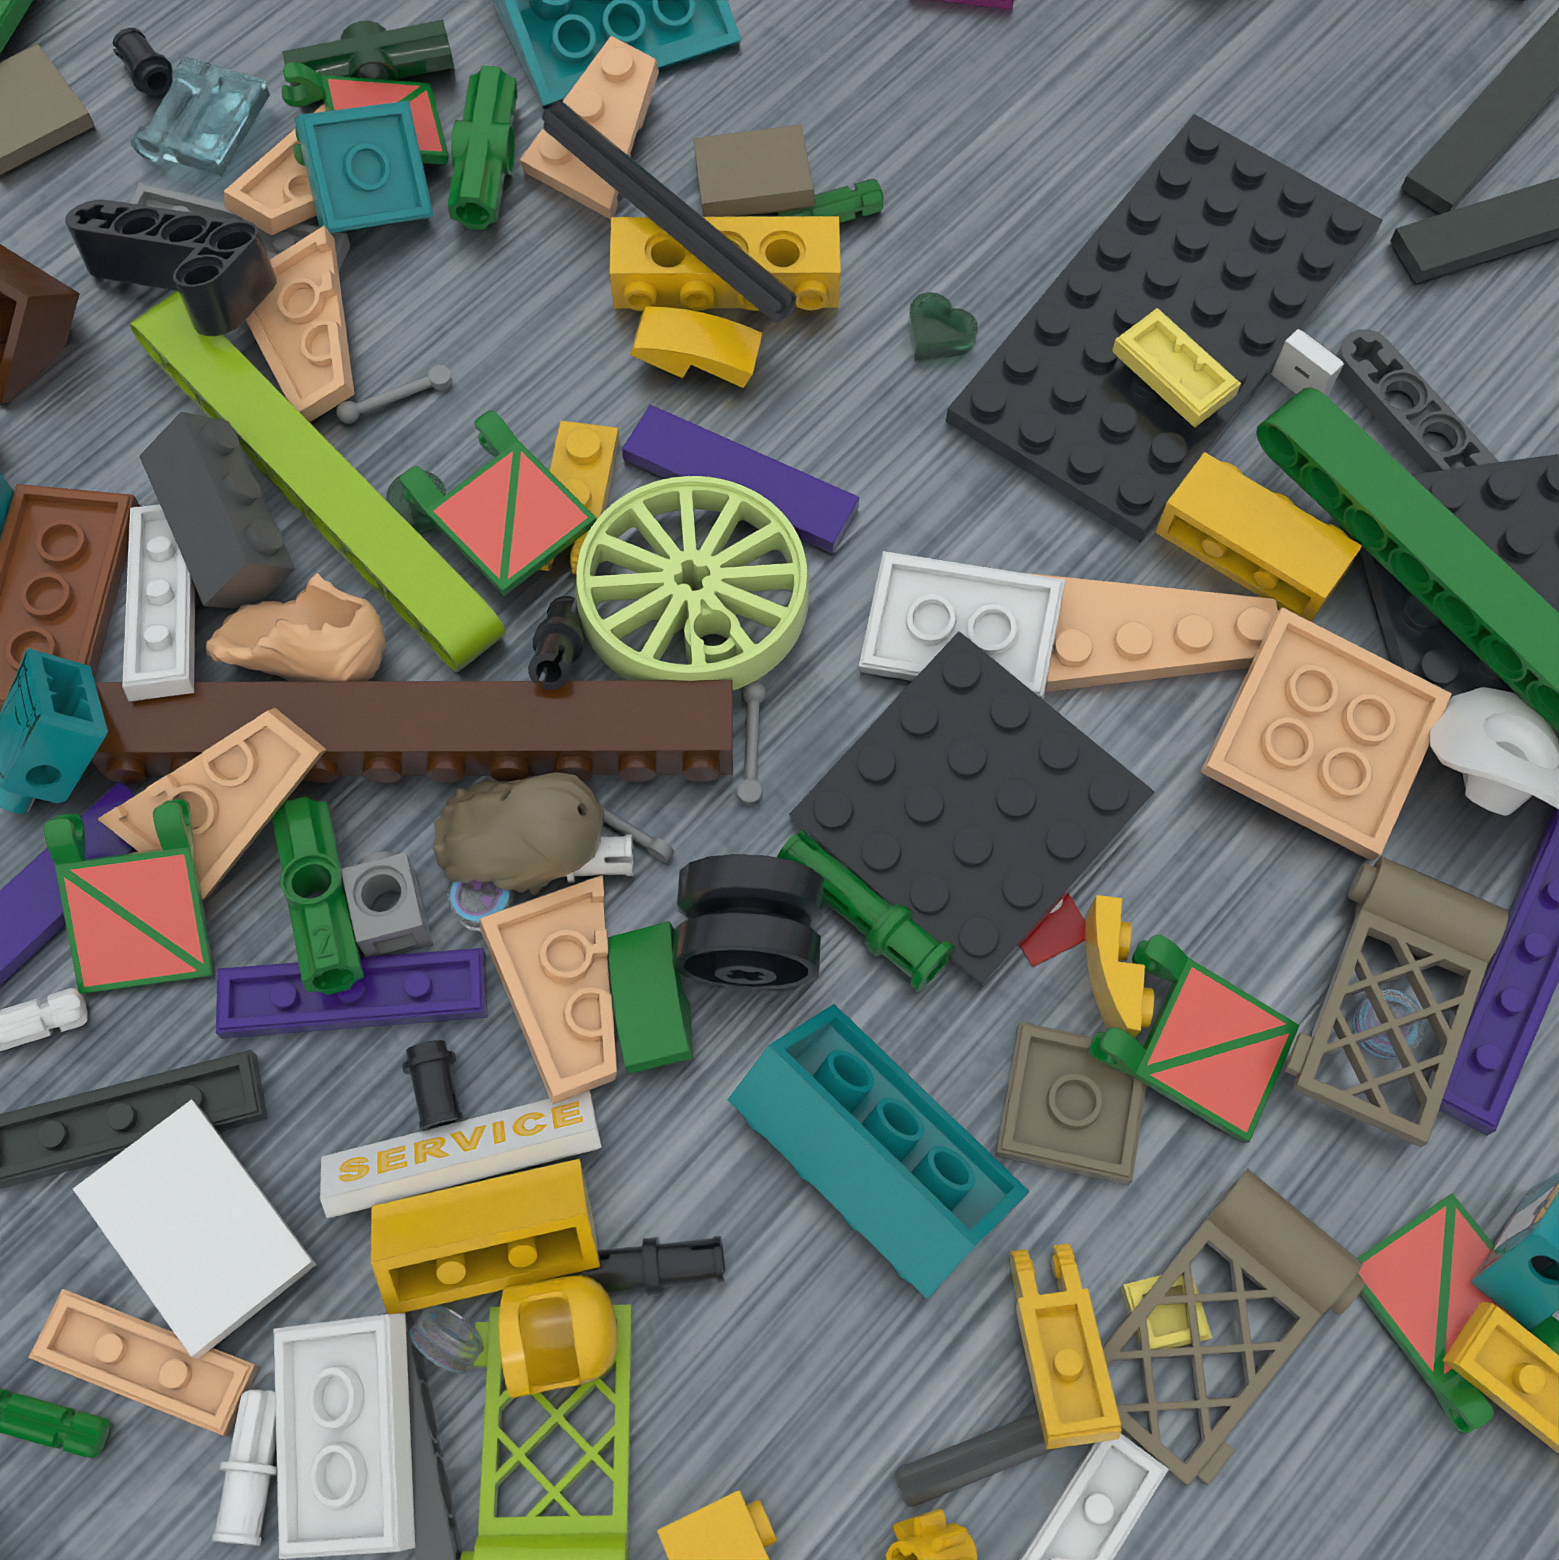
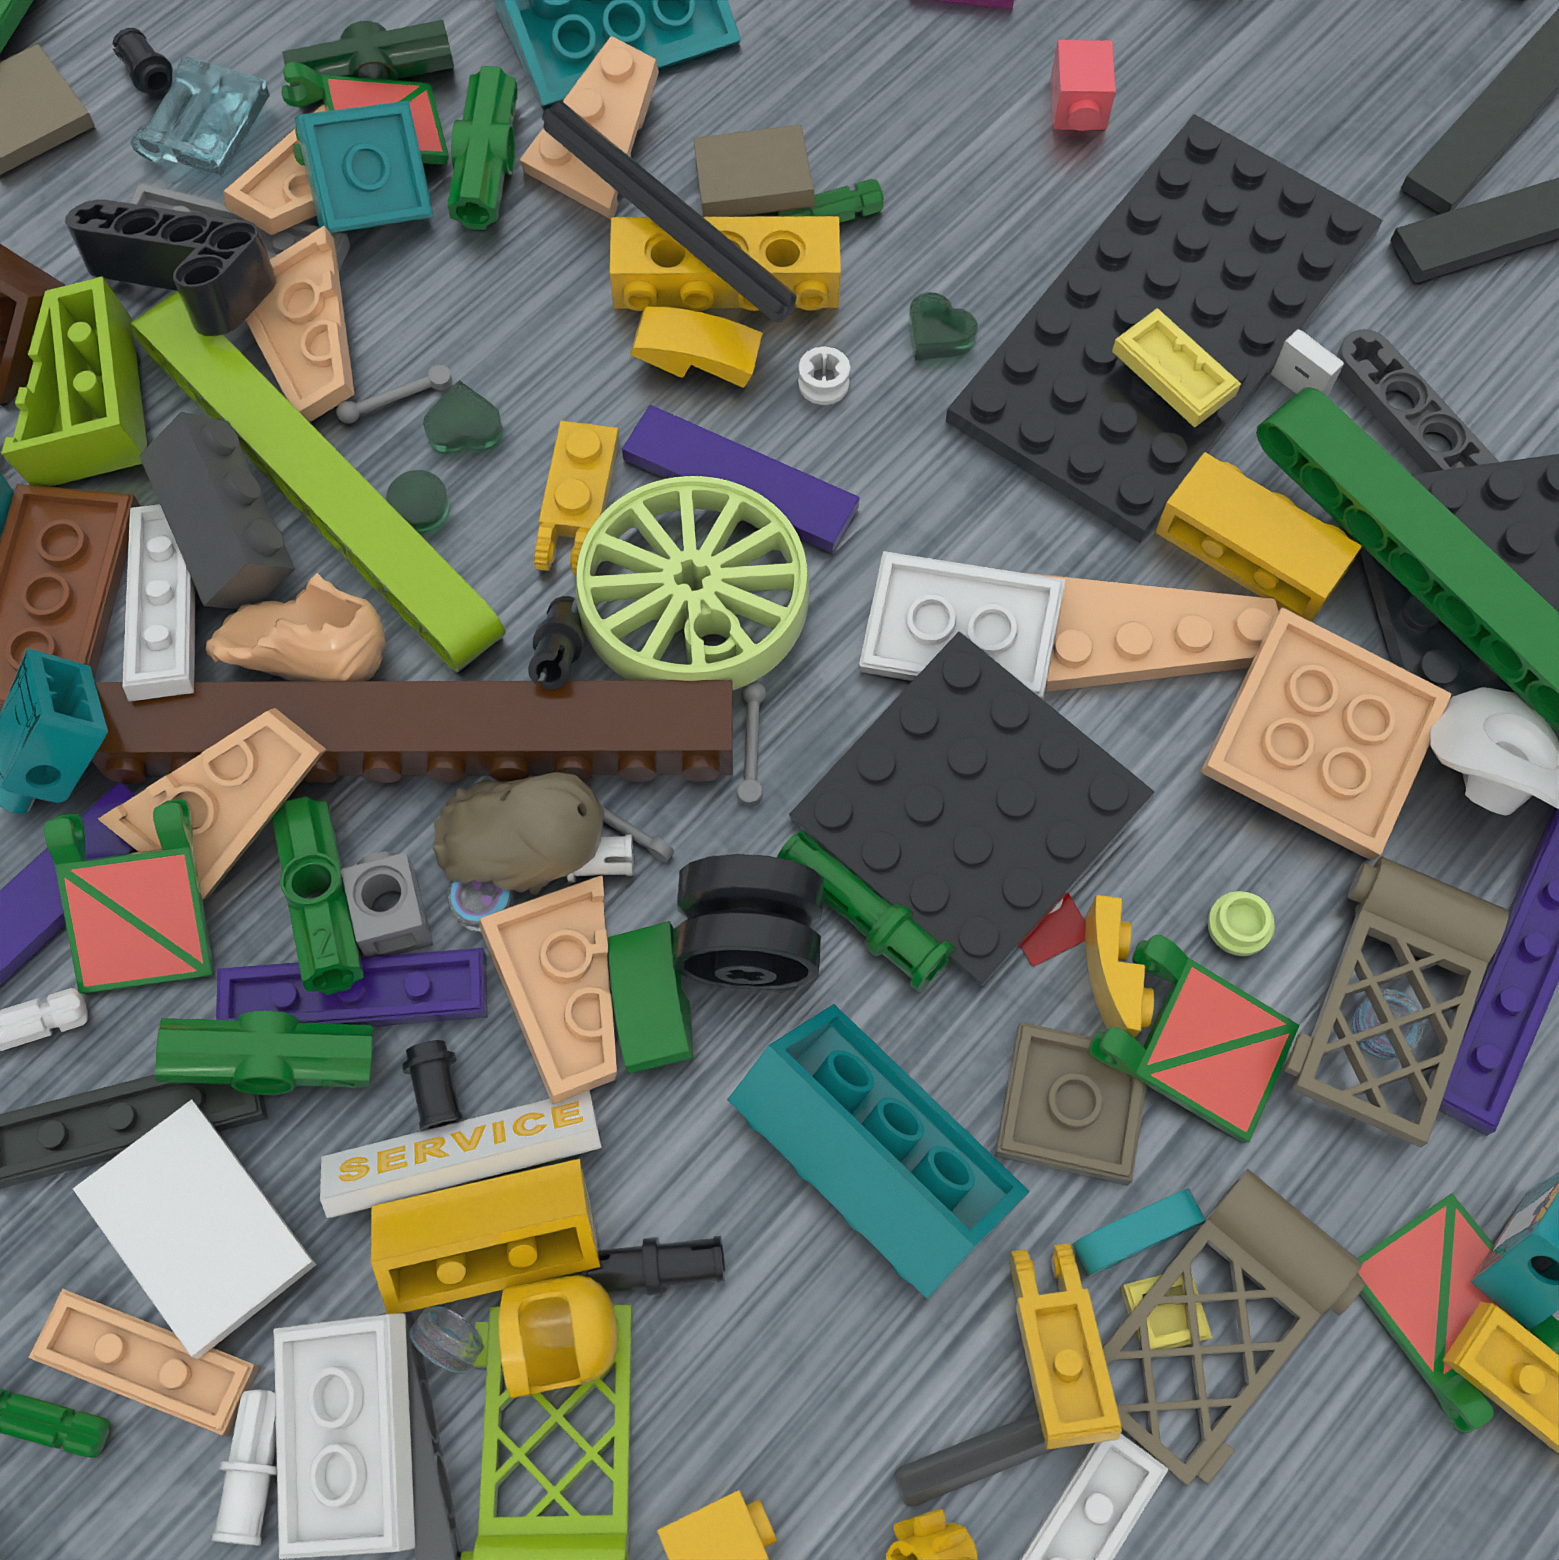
flag [399,410,597,596] -> none
none -> lime wedge [1,276,147,487]
none -> green piece [155,1011,373,1095]
none -> clear green tile [423,380,503,452]
none -> white bush [798,346,850,405]
none -> coral brick [1050,40,1116,131]
none -> teal beam [1072,1188,1206,1277]
none -> yellowish green plate [1207,891,1275,956]

